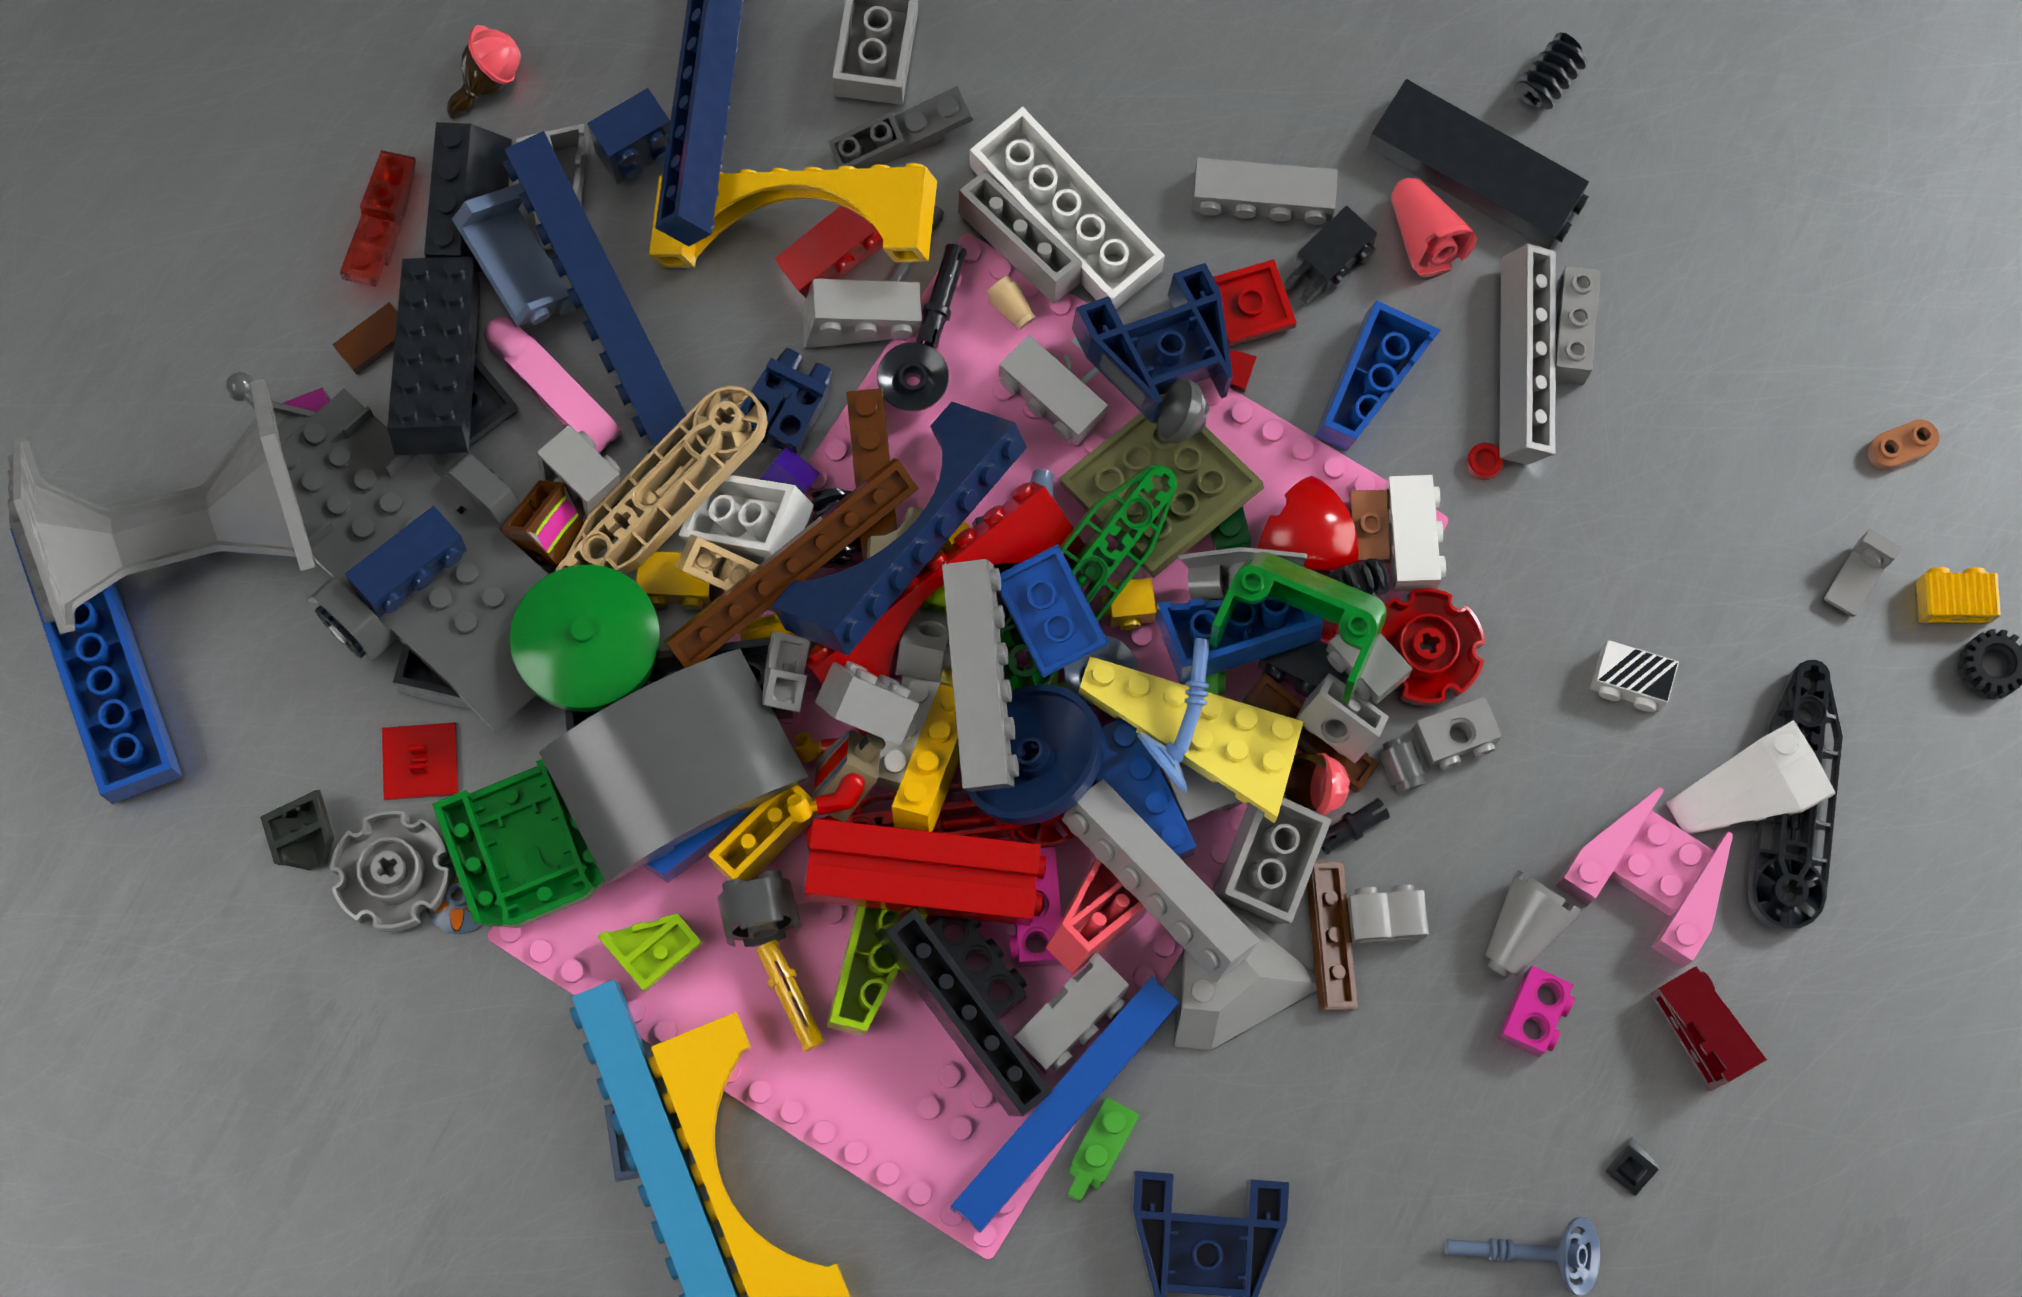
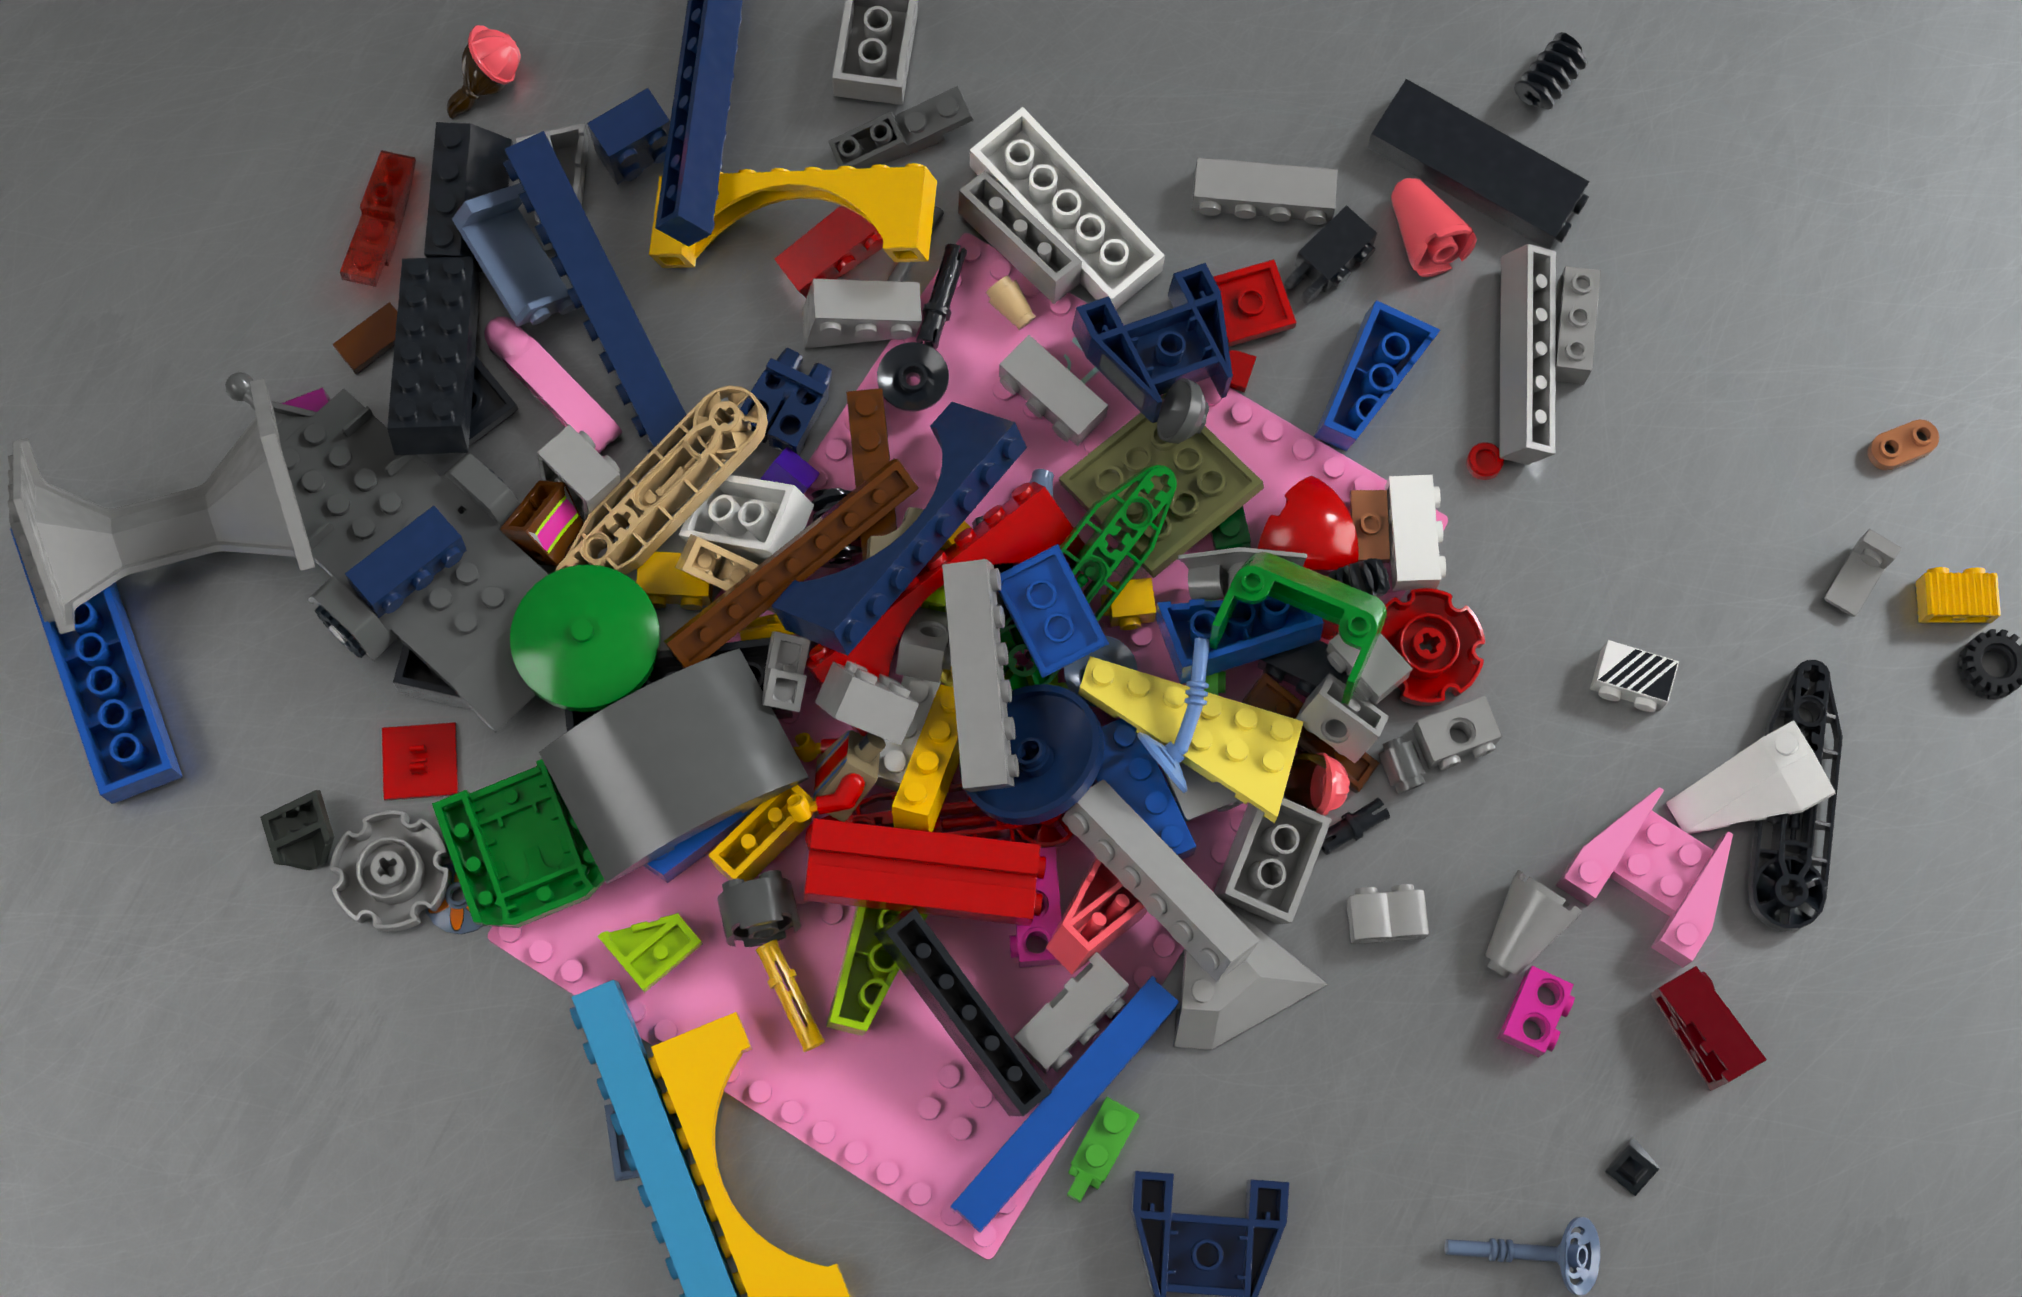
black brick [929,916,1027,1020] -> none
reddish brown tile [1307,861,1358,1011] -> none

